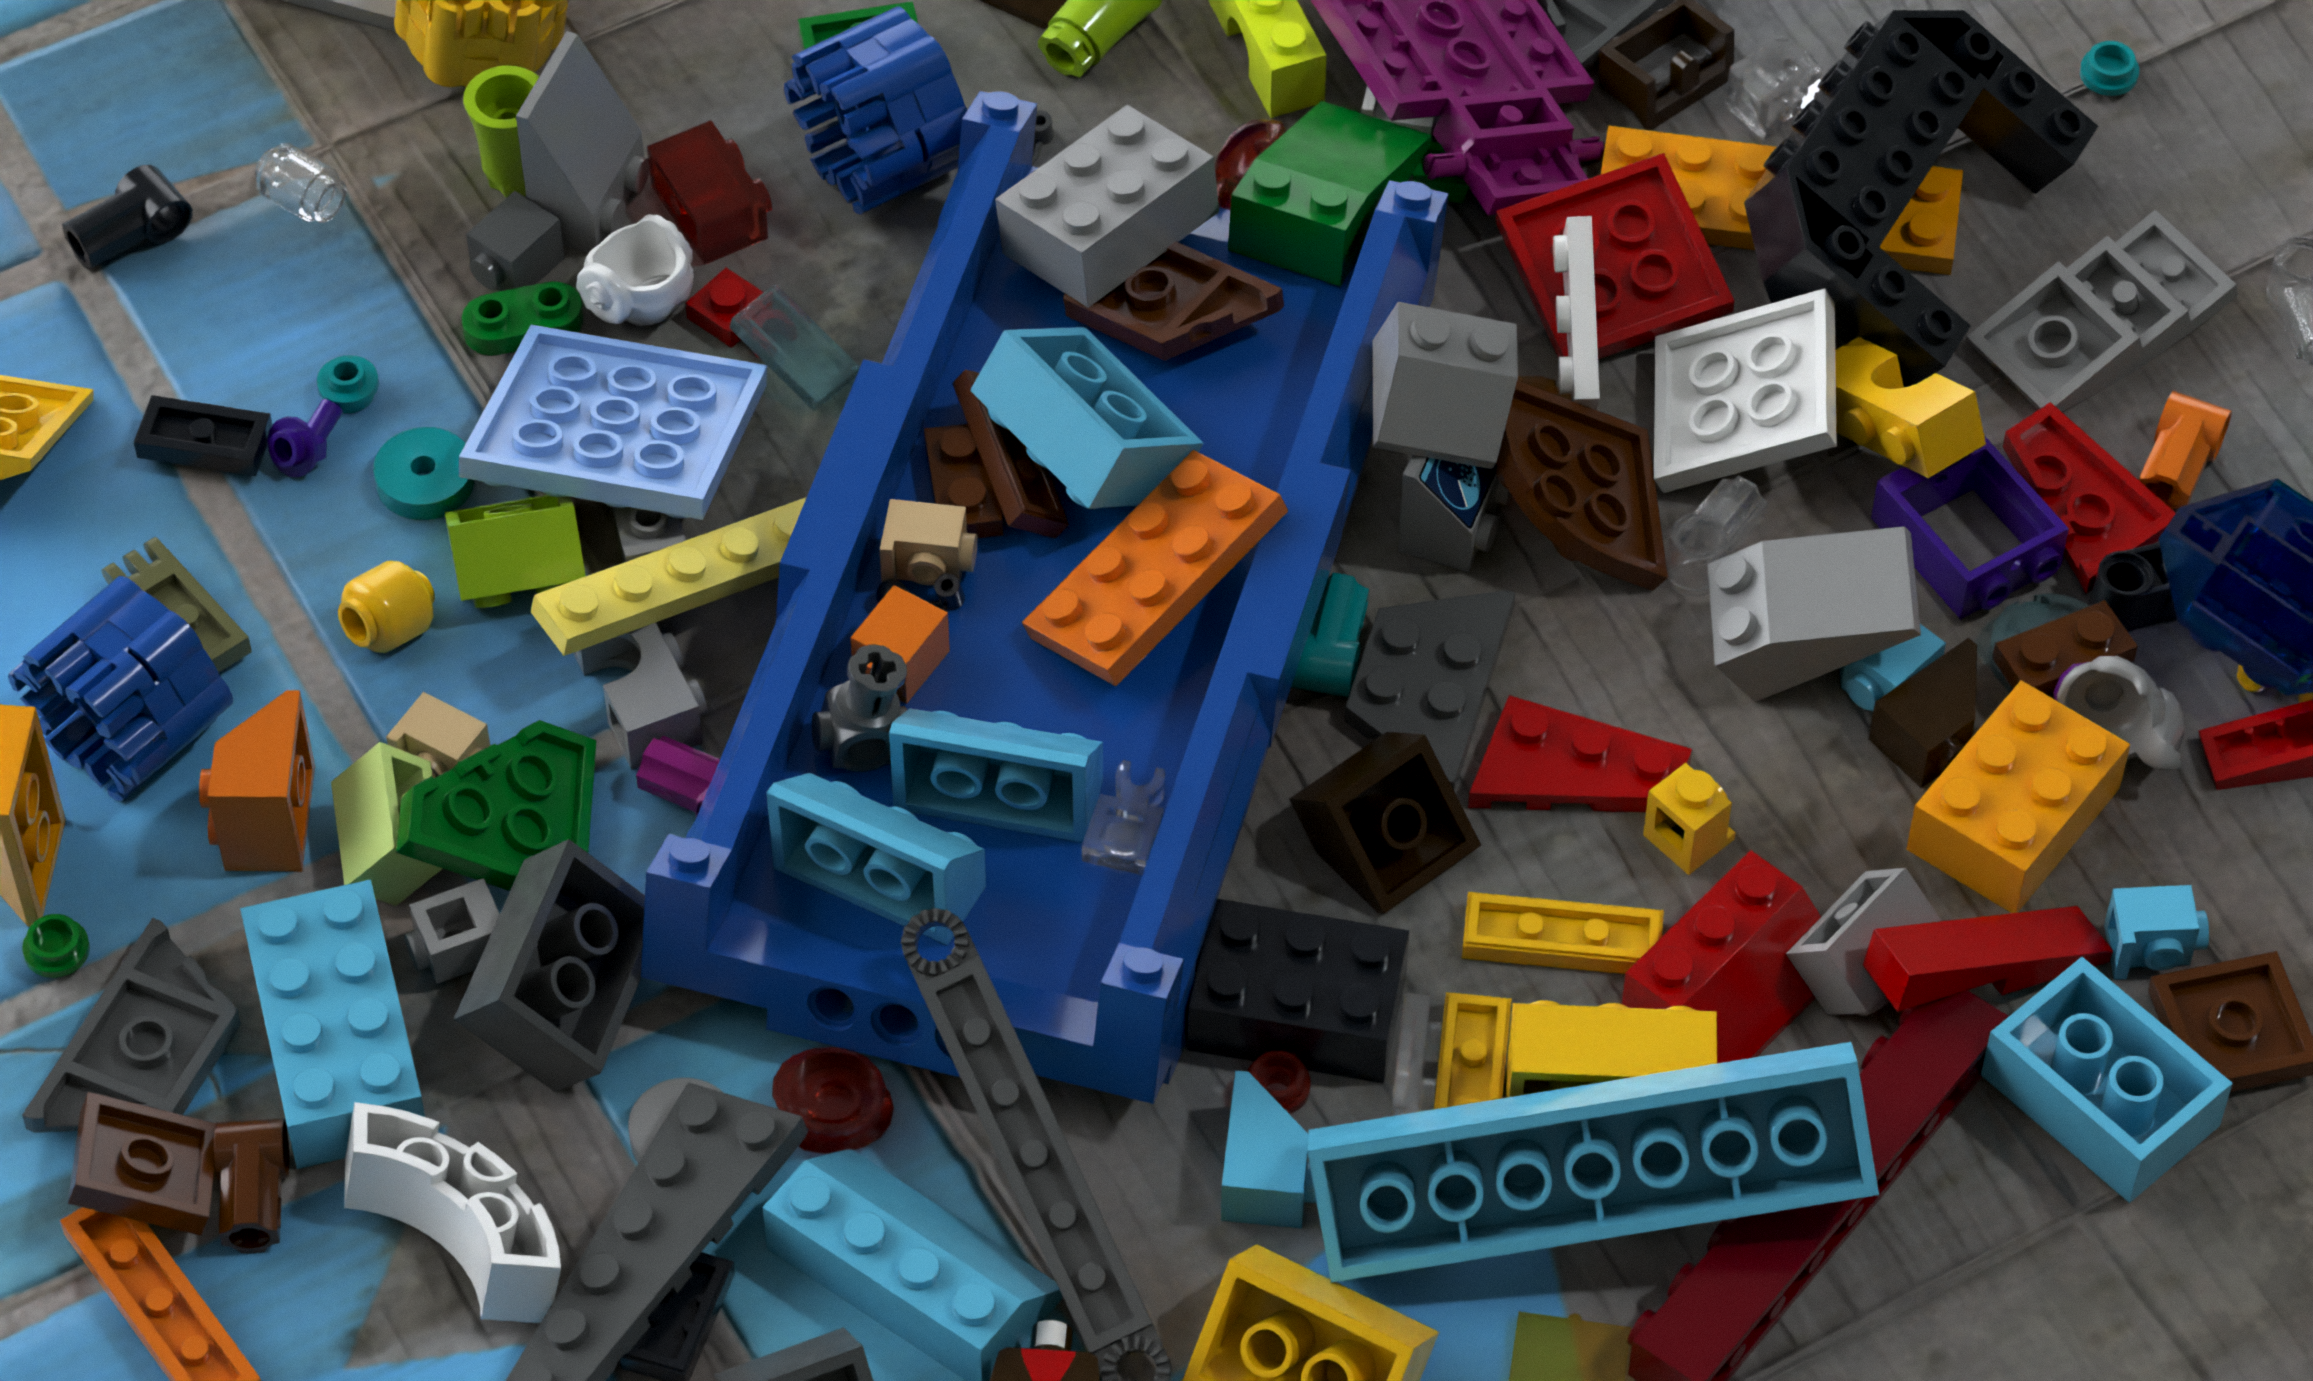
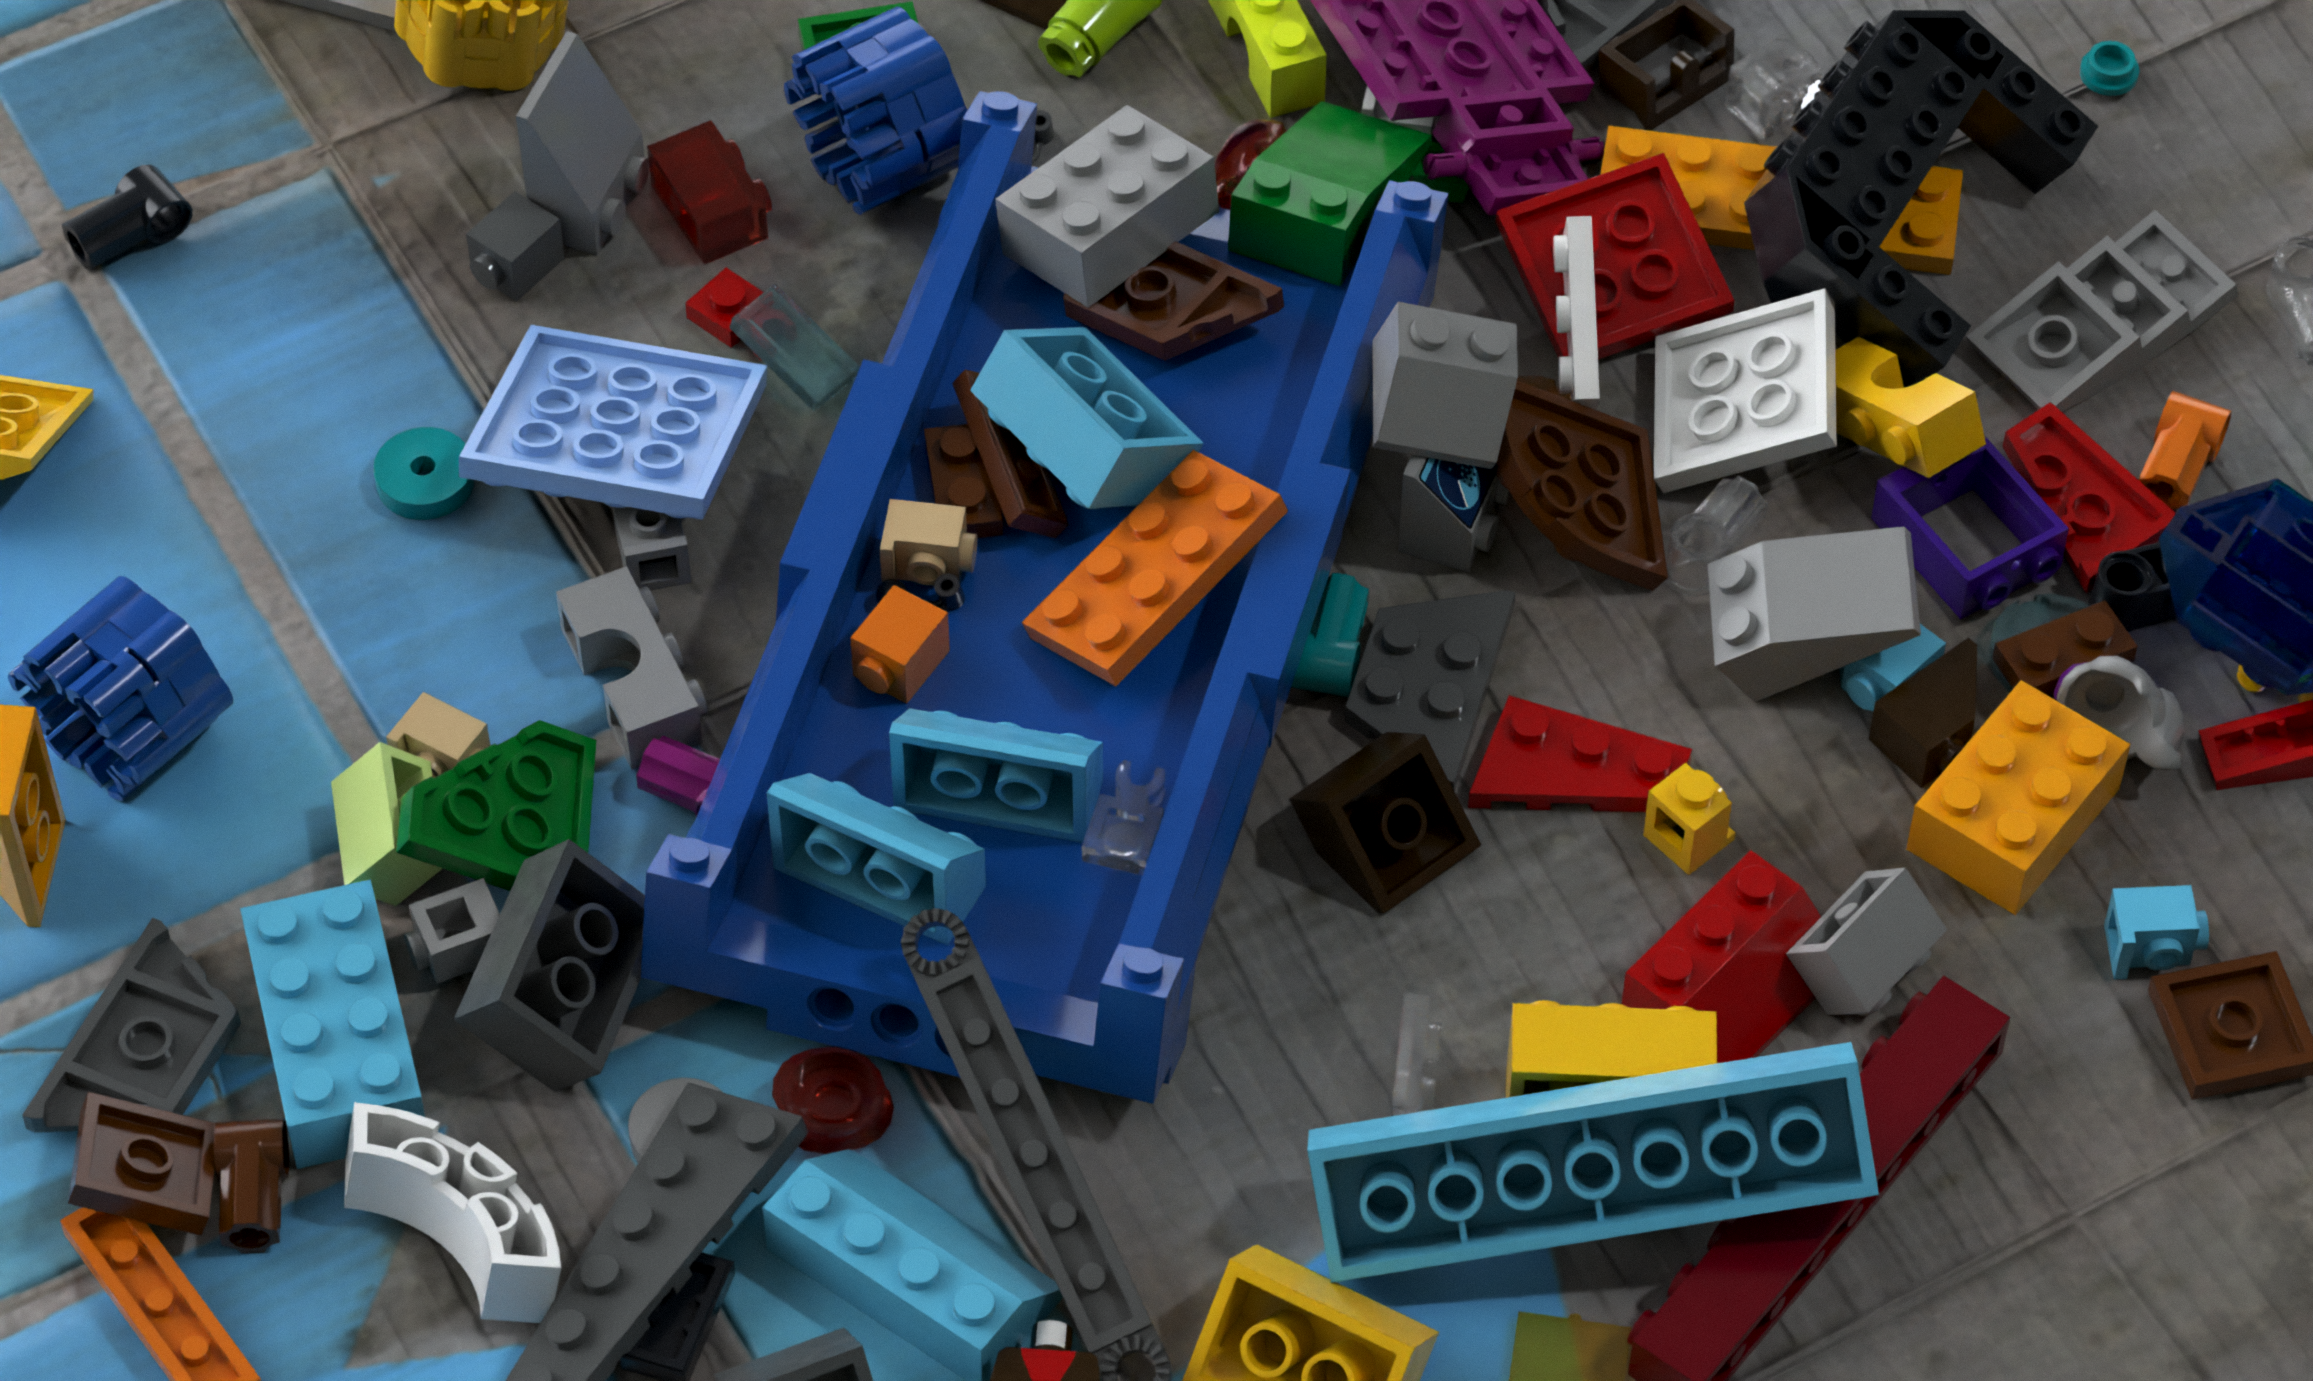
green plate [22,914,90,978] -> none
olive hinge [101,537,252,672] -> none
black plate [133,395,273,476] -> none
orange slope [199,690,315,872] -> none
clear brick [255,143,347,223] -> none
dark purple plate [267,399,343,477] -> none
teal plate [317,355,379,413] -> none
yellow head [338,560,435,653] -> none
lime slope [445,495,586,608] -> none
green plate [461,281,584,356] -> none
lime plant [463,65,539,198] -> none
light yellow plate [530,497,807,656] -> none
white hair [576,214,694,326] -> none
dark grey connector [811,644,907,772] -> none
black brick [1188,899,1409,1084] -> none
medium azure slope [1221,1070,1317,1228] -> none
clear red plate [1247,1051,1311,1114] -> none
yellow tile [1434,992,1512,1109] -> none
yellow tile [1462,892,1664,974] -> none
red slope [1863,906,2113,1012] -> none
medium azure brick [1981,957,2233,1203] -> none

